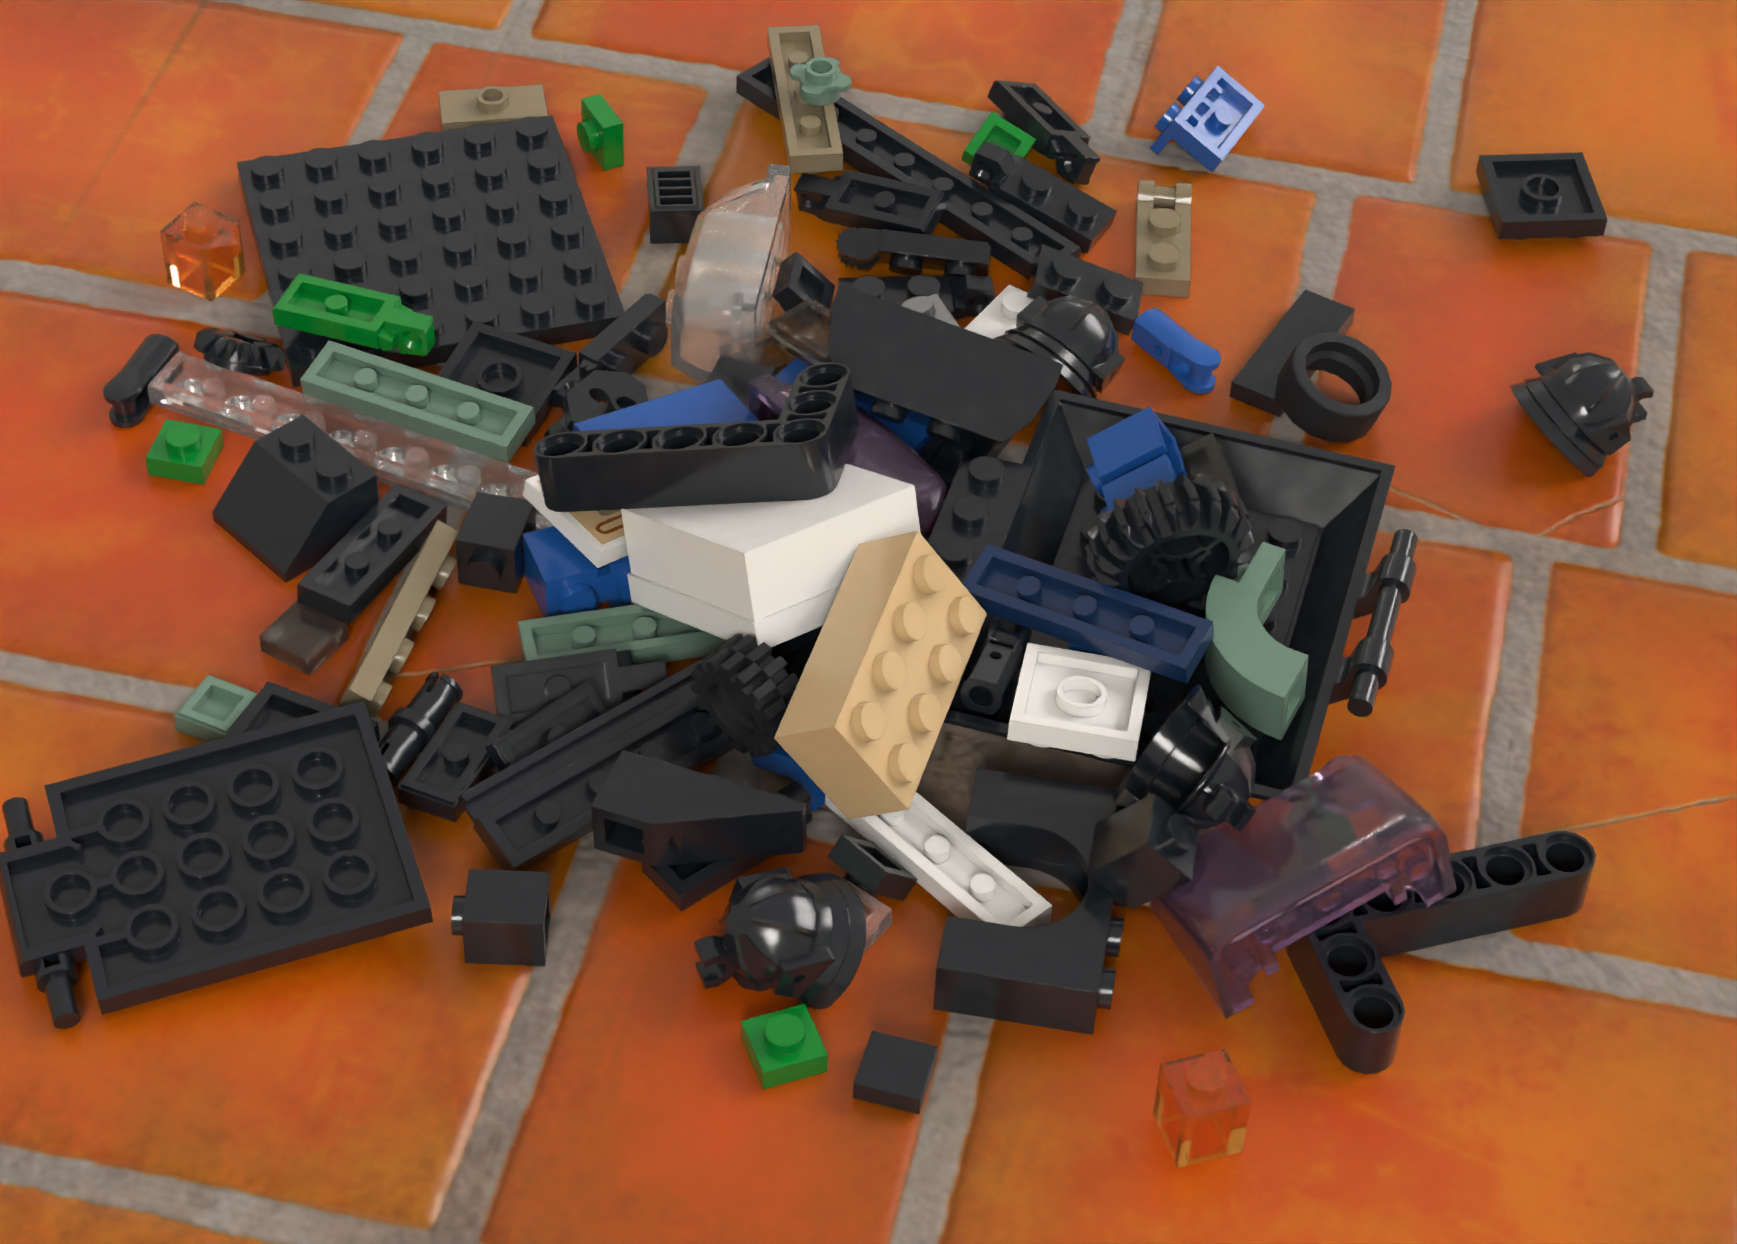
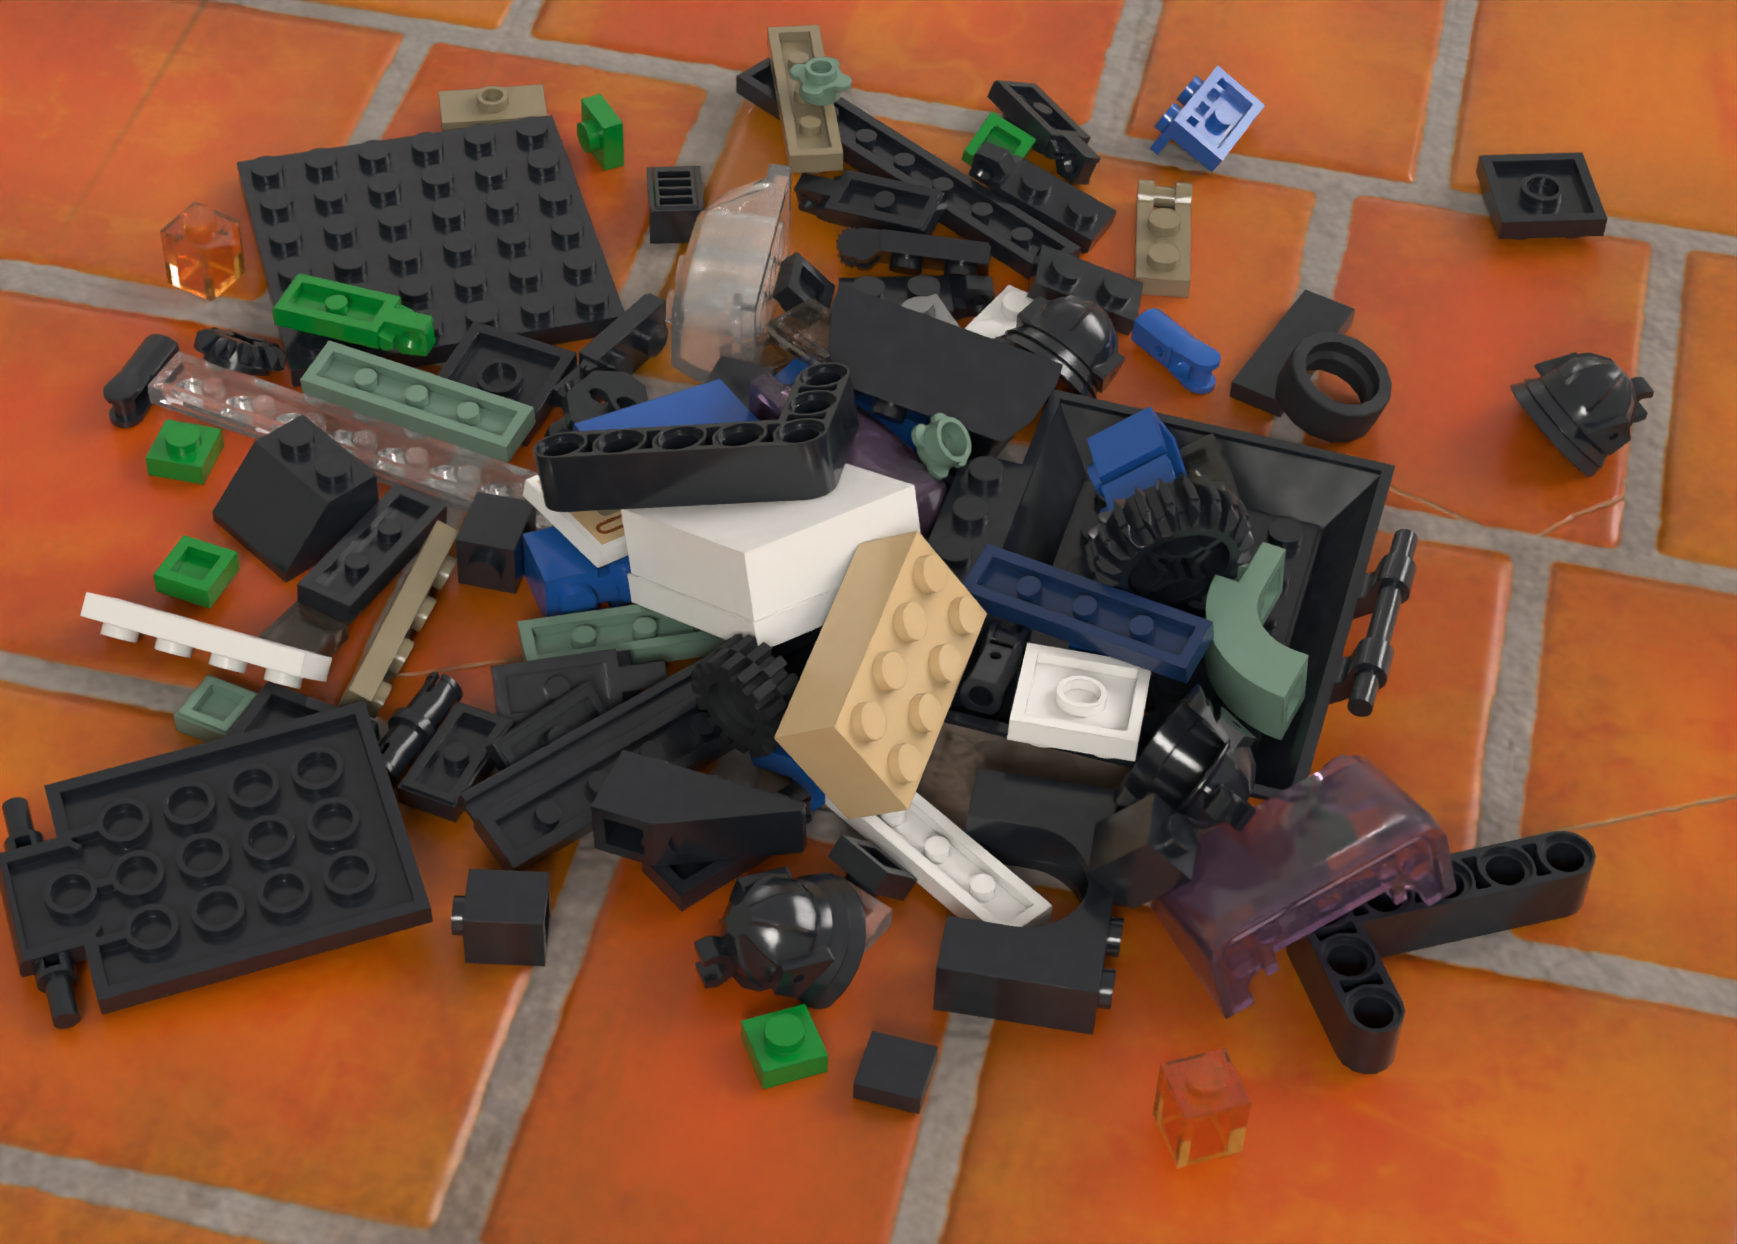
none -> white plate [80,592,332,689]
none -> green plate [153,535,240,609]
none -> sand green plate [911,413,971,480]

